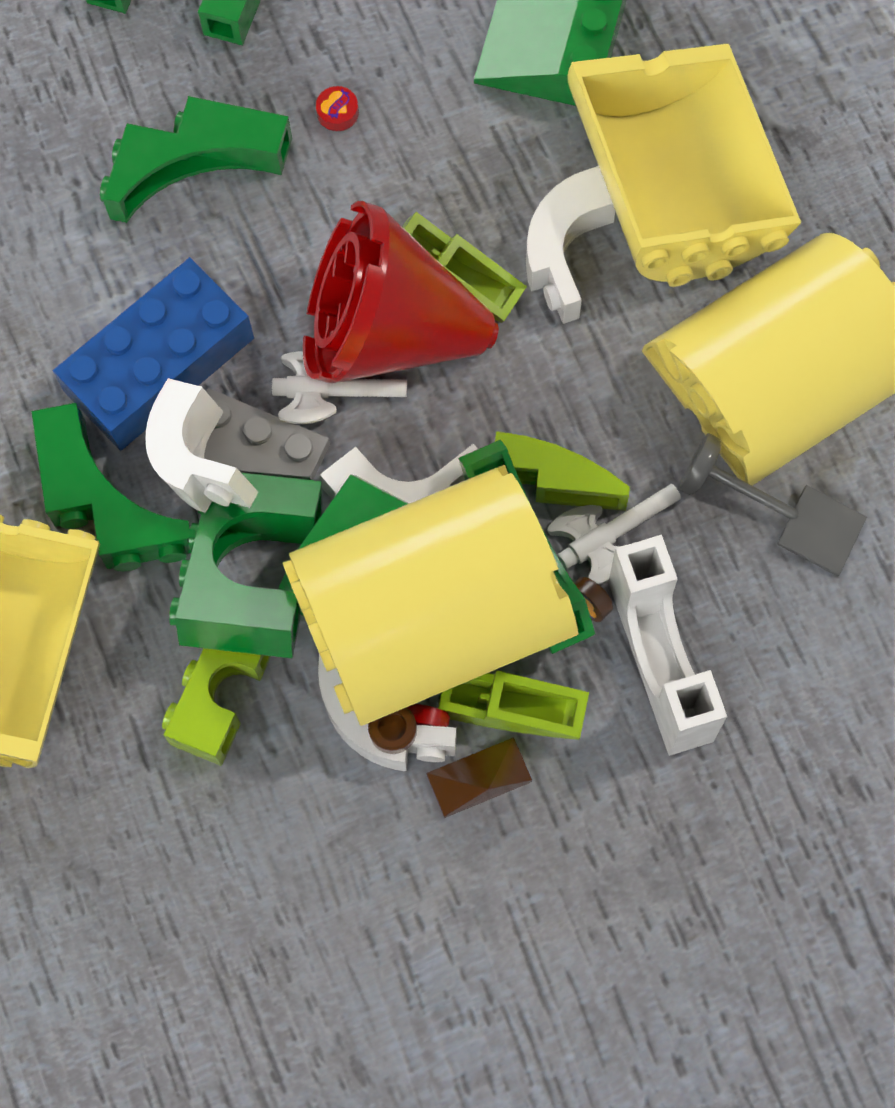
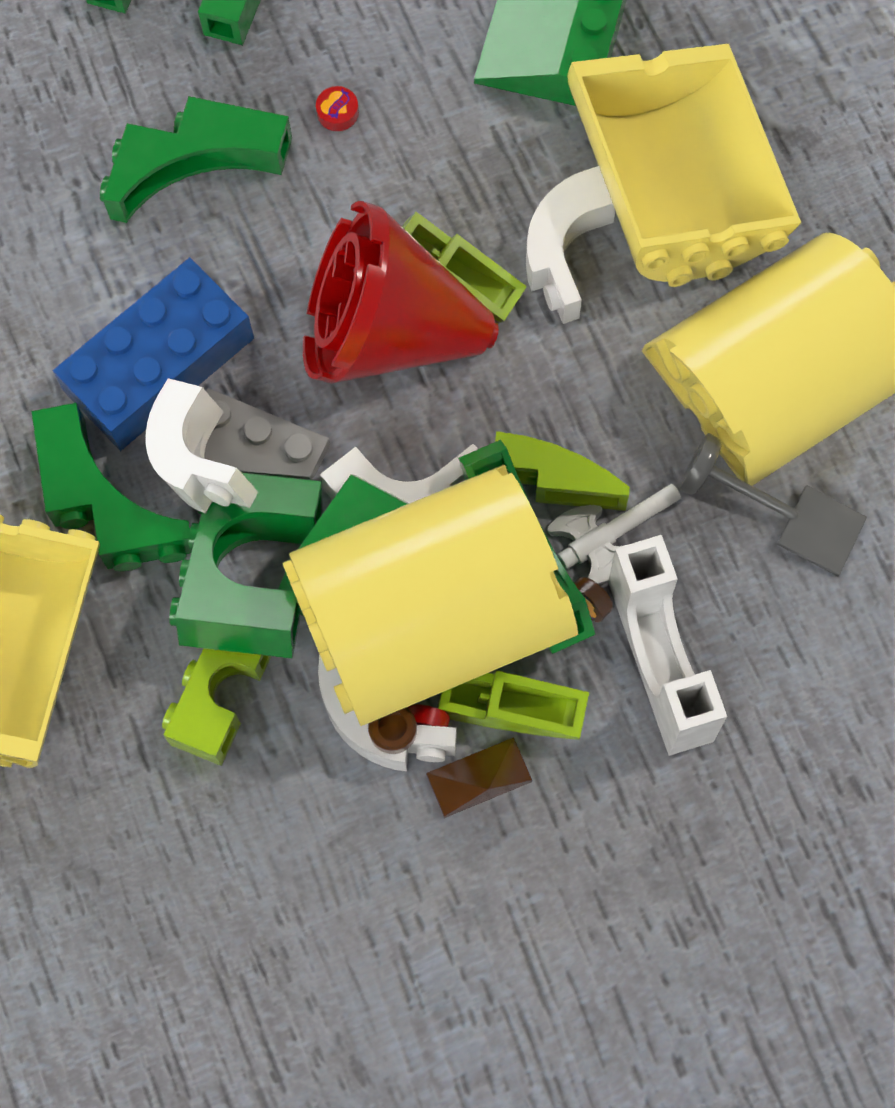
white piece [272,351,407,424] -> none

